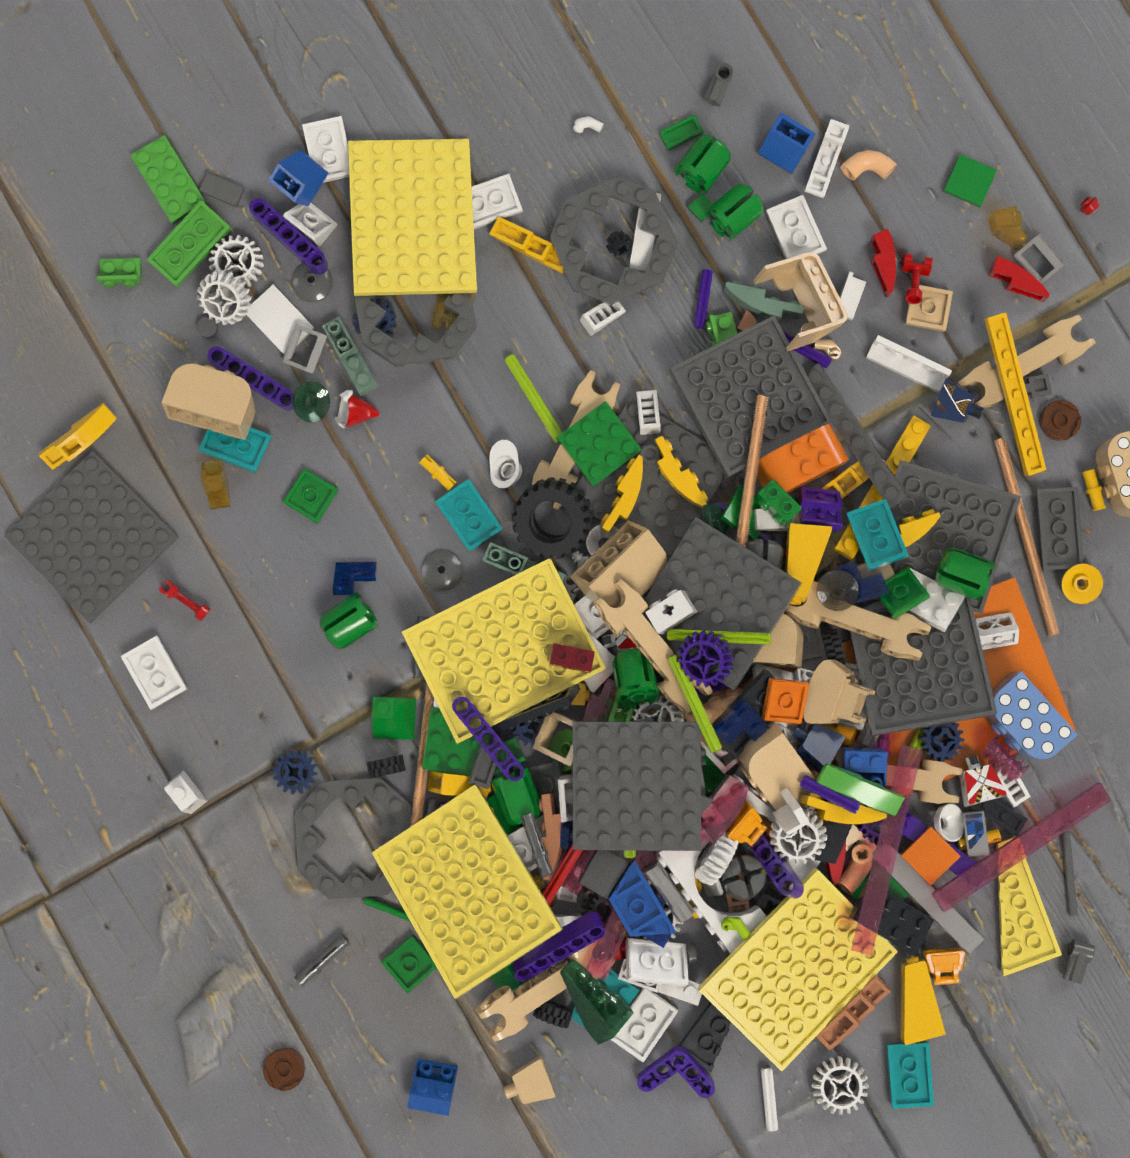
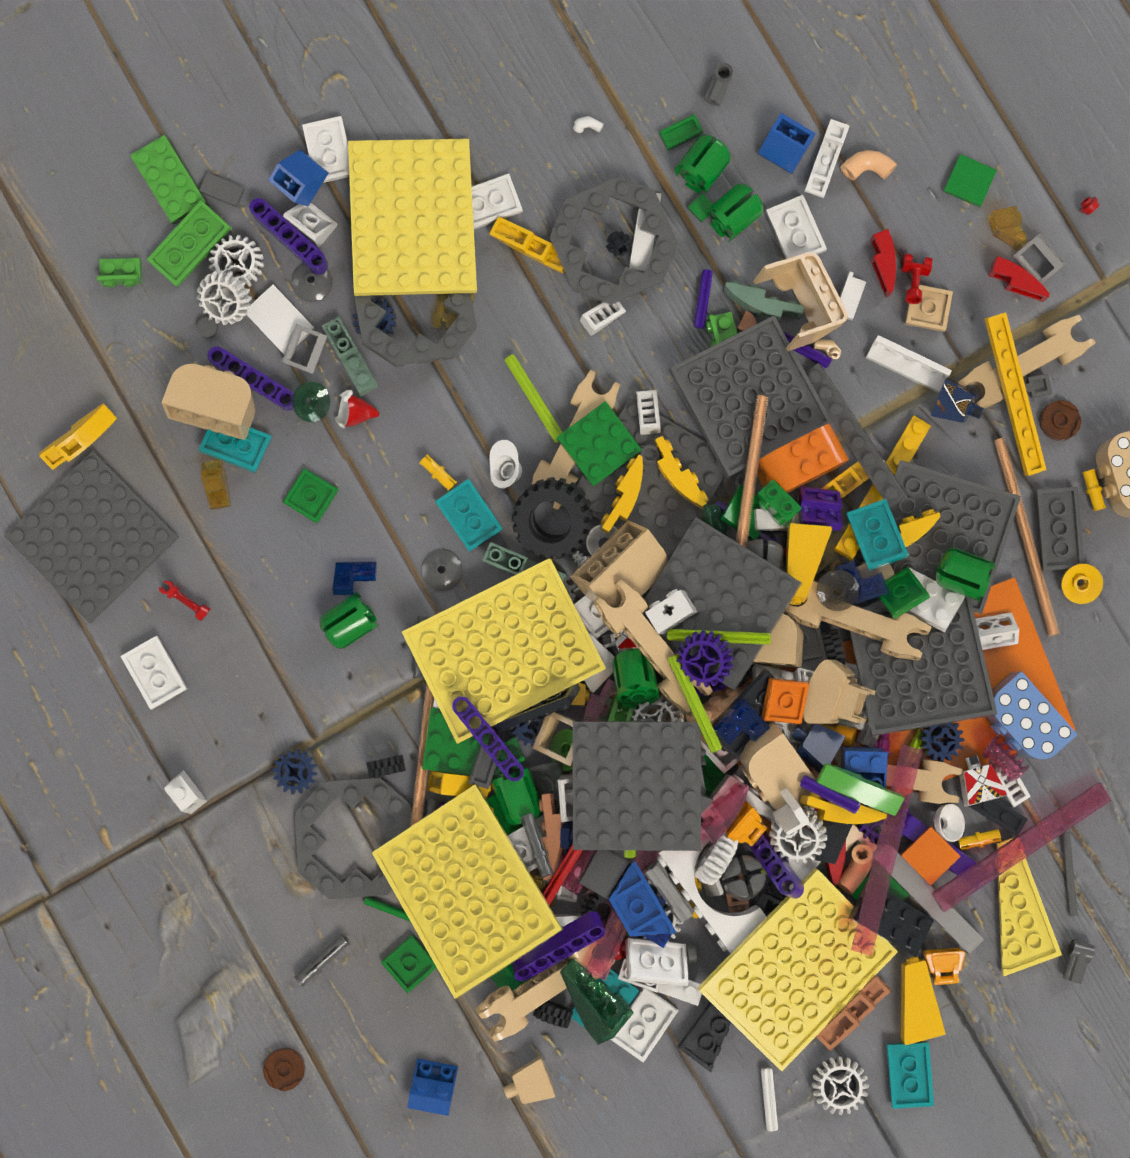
green slope [372,697,416,740] -> none
dark red brick [549,643,595,673] -> none
dark purple beam [637,1046,715,1098] -> none
lime arm [721,916,751,940] -> none
slope [963,810,990,857] -> none

